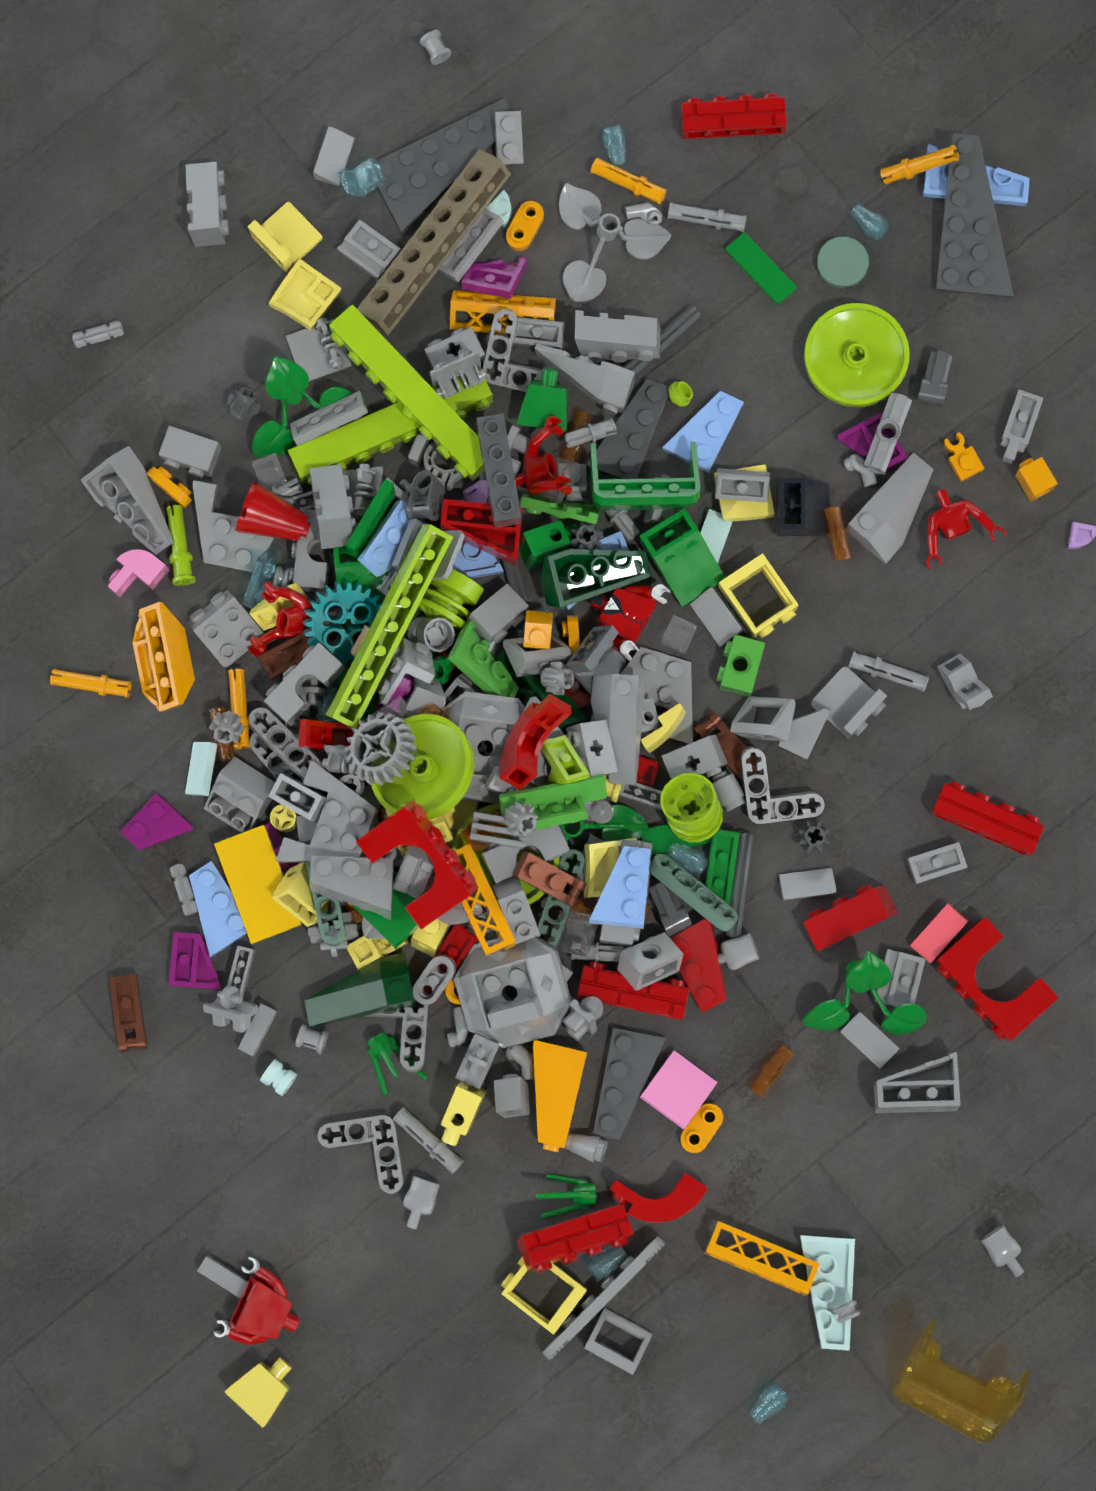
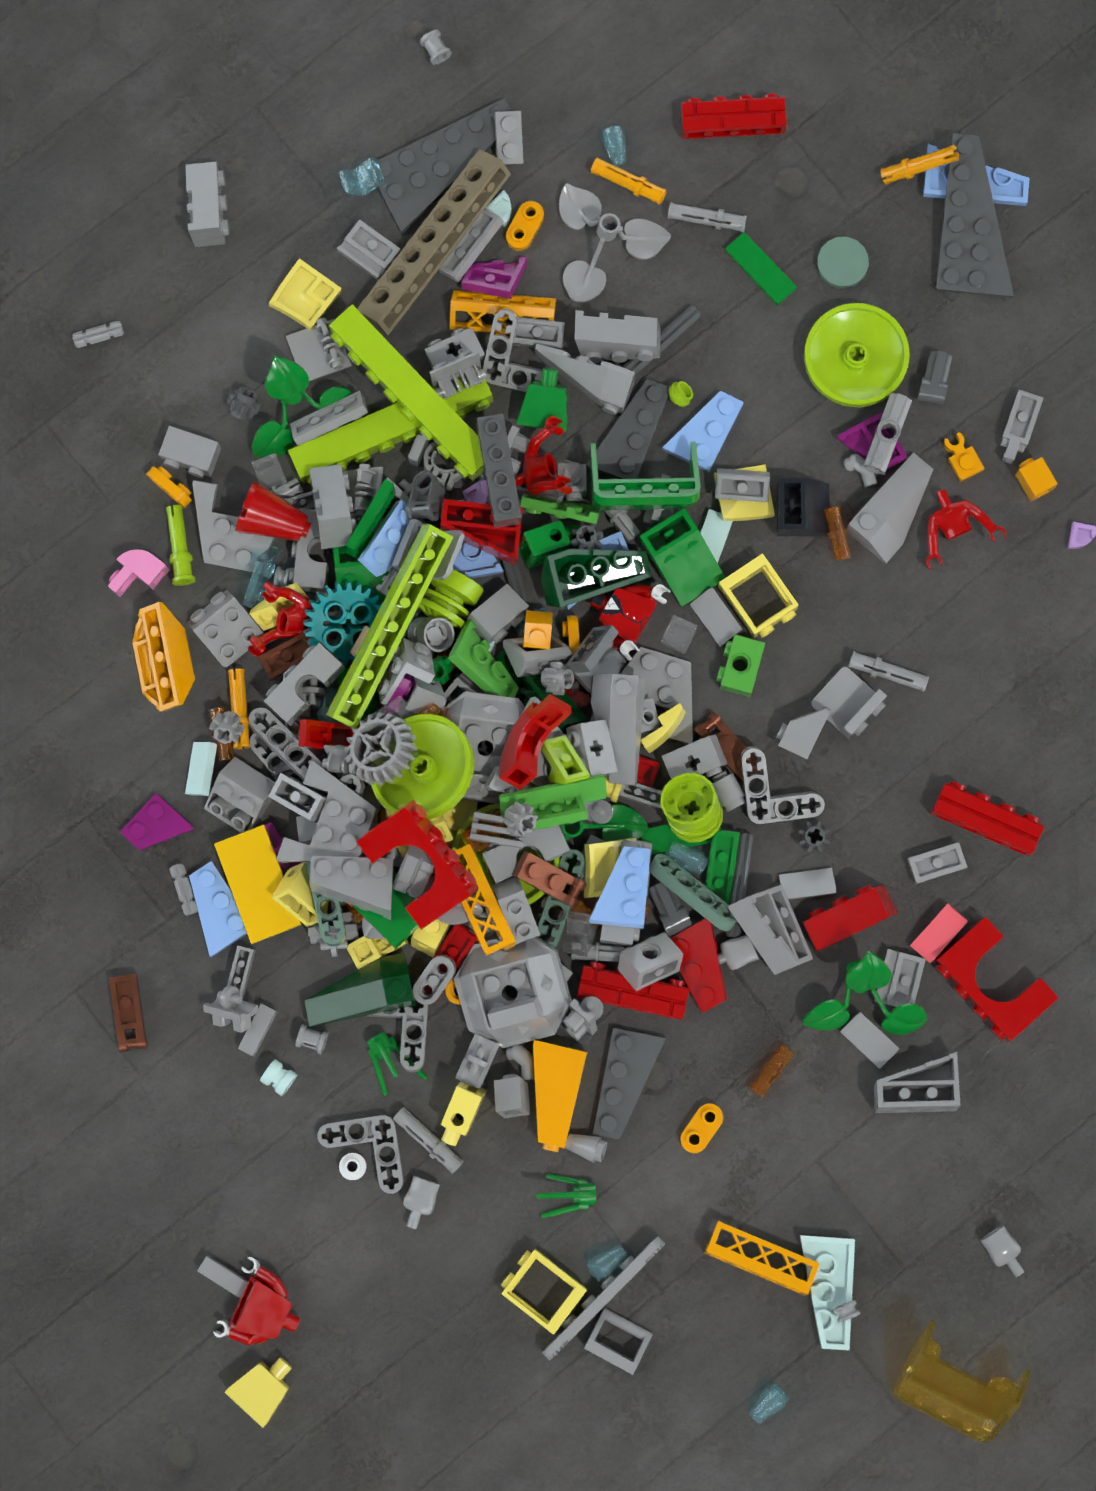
light orange pin [50,669,132,698] -> none
light grey wedge [81,446,173,555] -> none
magenta wing [169,932,222,990] -> none
light yellow bracket [247,202,323,272] -> none
light yellow wheel [270,804,298,833] -> none
light grey slope [313,126,355,186] -> none
light grey arm [447,1007,468,1047] -> none
red brick [517,1203,633,1273] -> none
clear orange pin [561,410,592,465] -> none
light grey axle [564,418,617,448] -> none
red arch [610,1173,708,1222] -> none
light grey arm [625,203,662,225] -> none
bright pink slope [640,1051,718,1130] -> none
light grey tile [730,696,796,742] -> none
clear light blue cone [851,203,890,240] -> none
light grey brick [937,654,993,710] -> none
none -> white plate [339,1153,366,1180]
none -> light grey wedge [727,884,813,975]

